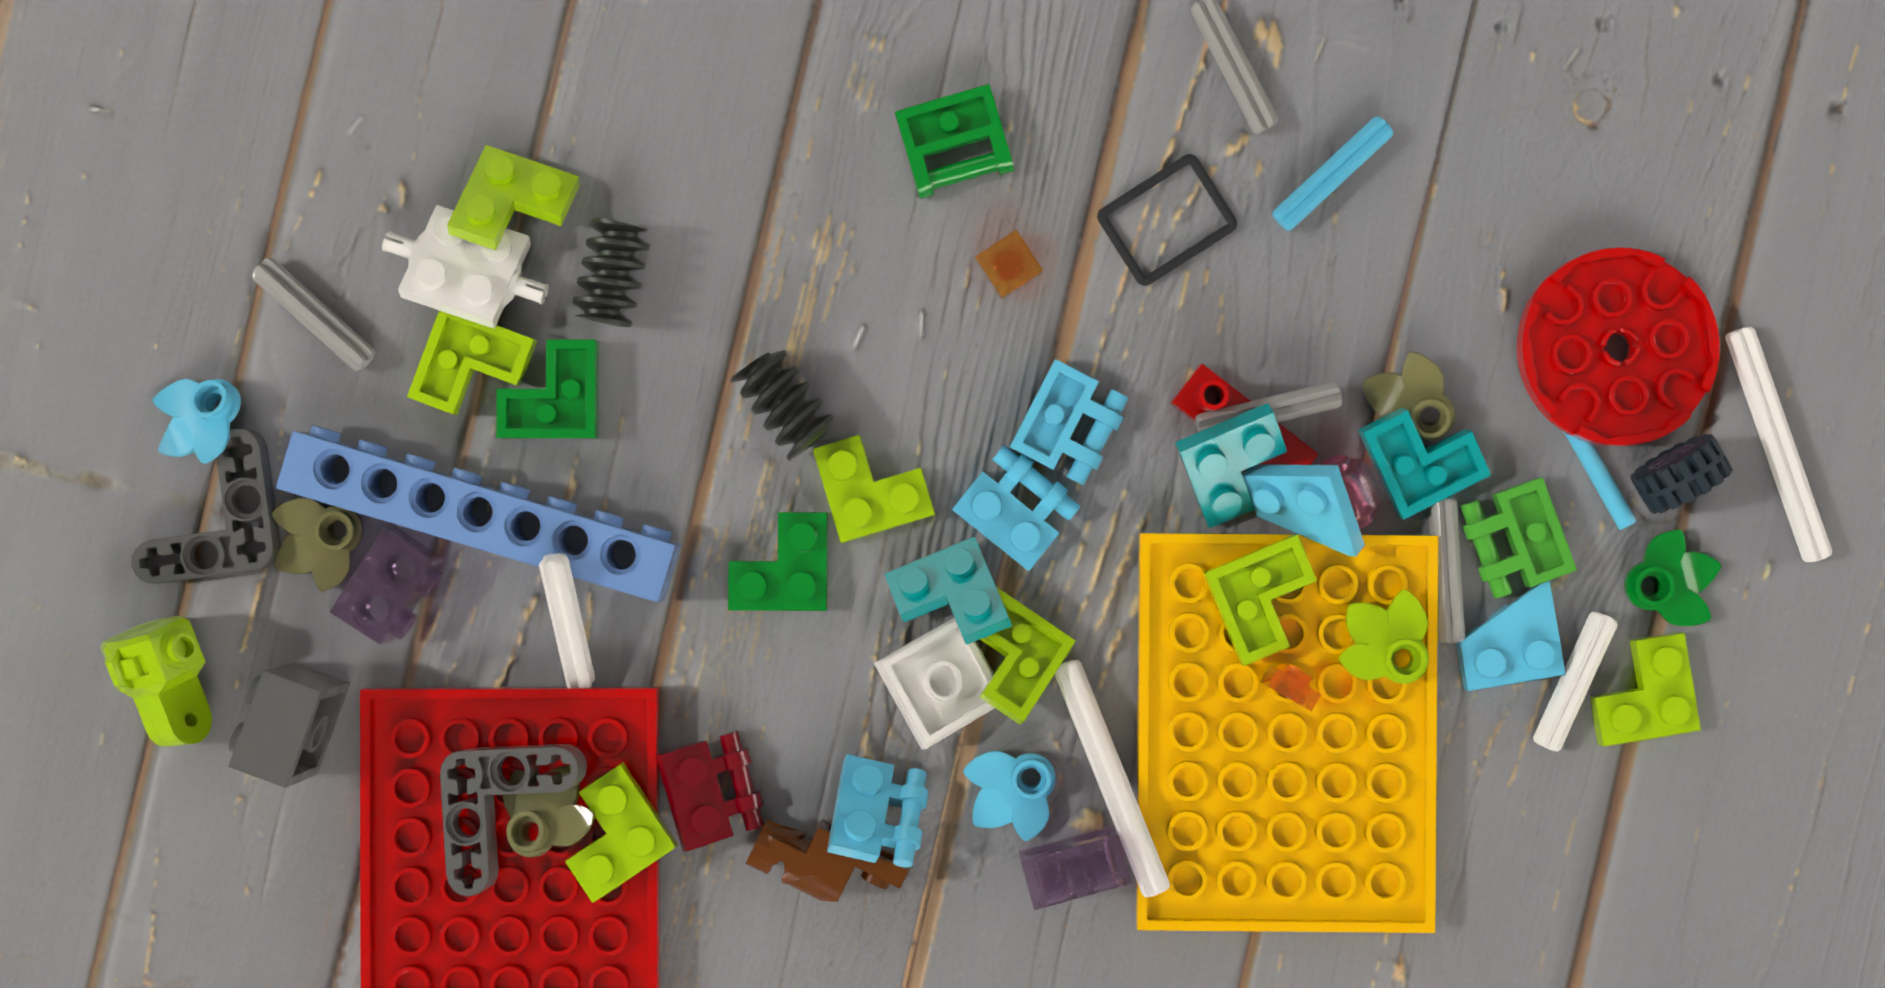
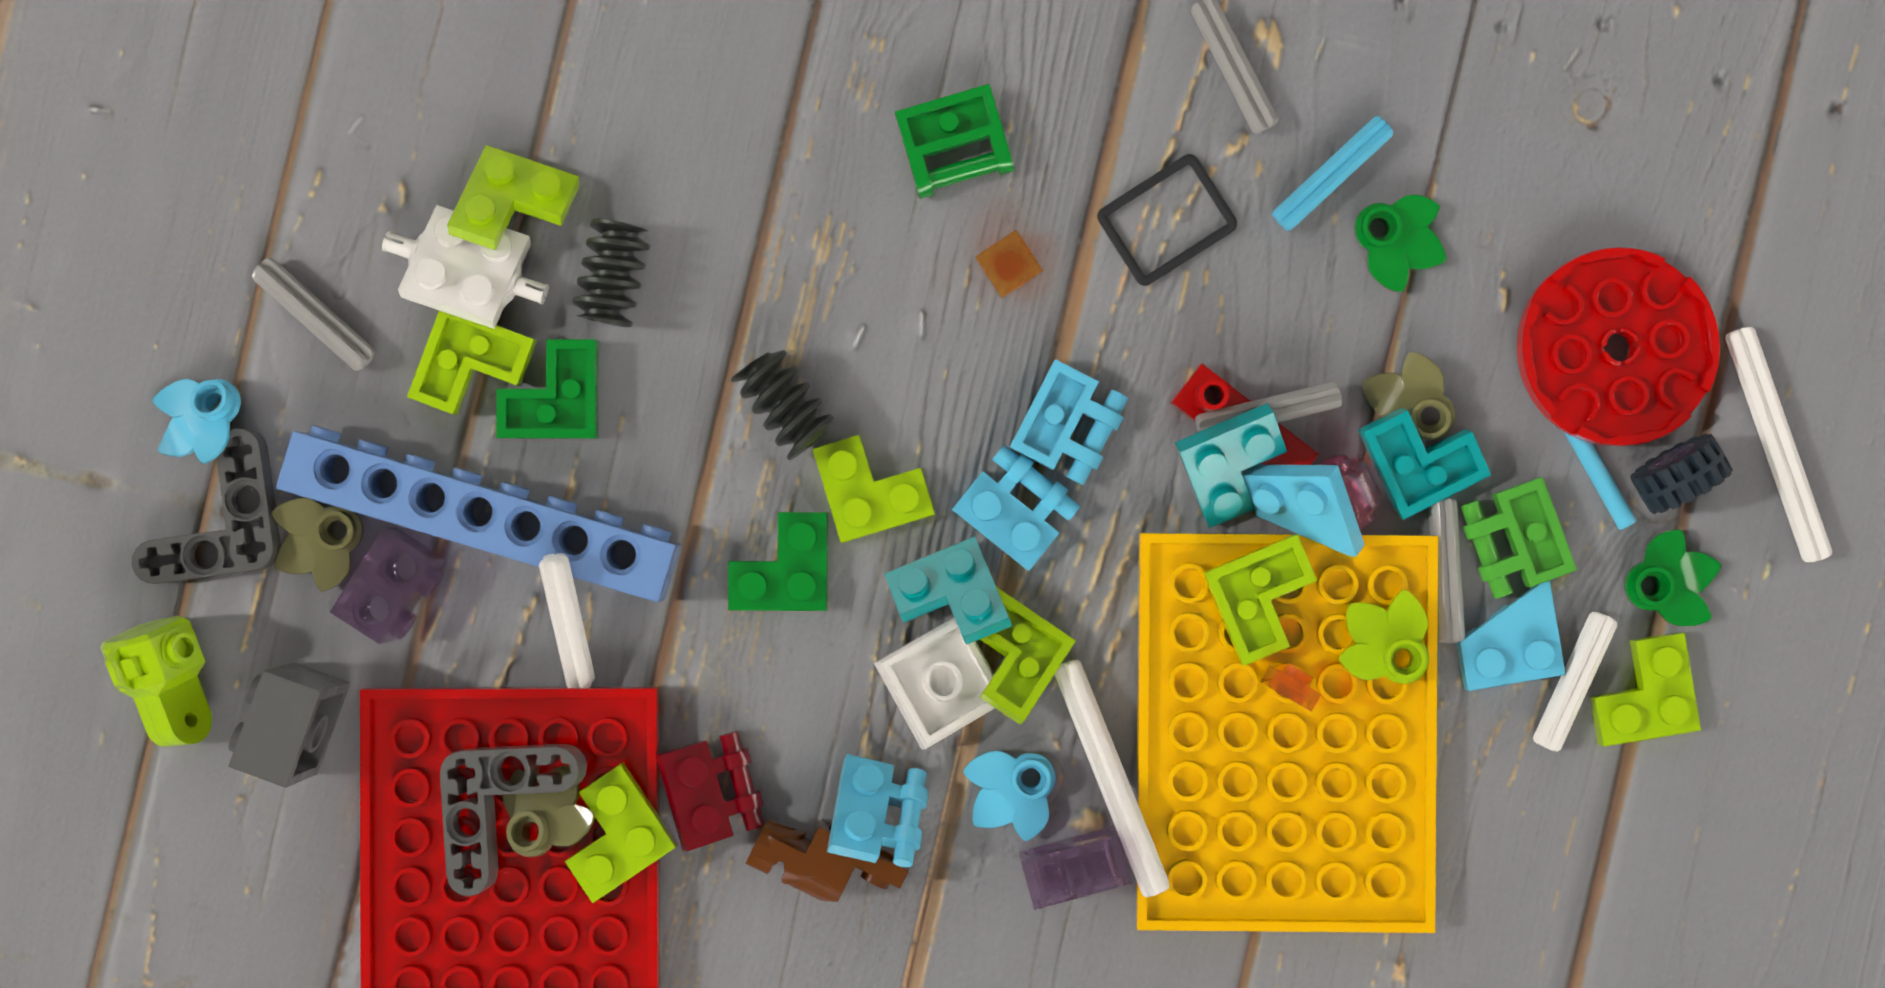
none -> green plate [1354,195,1447,293]

